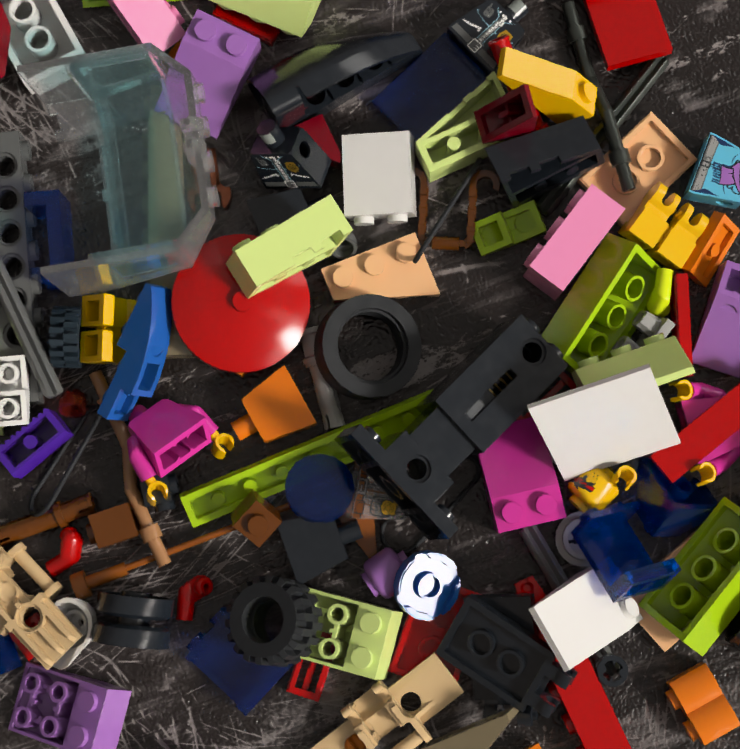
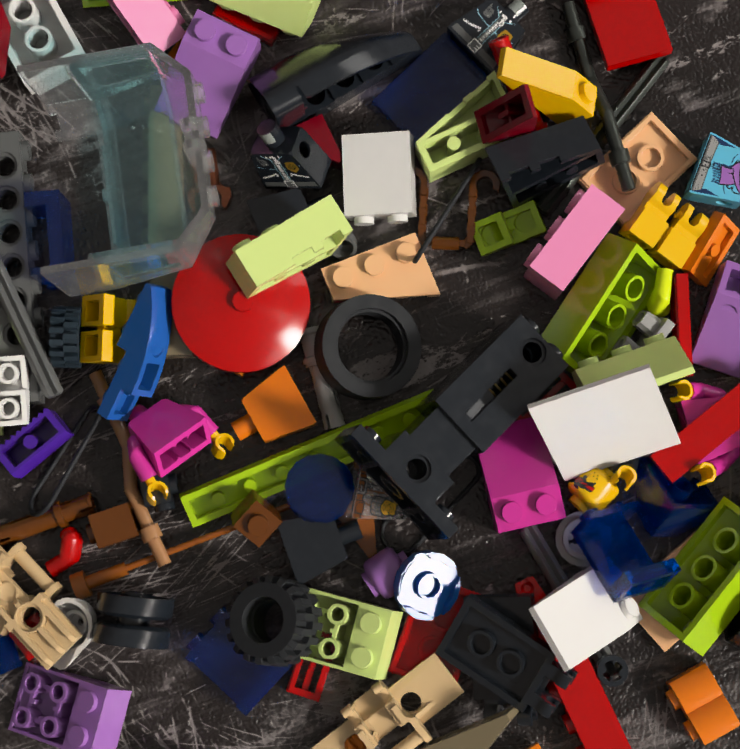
clear red hinge [59,389,87,418] -> none
red arm [176,575,213,621] -> none

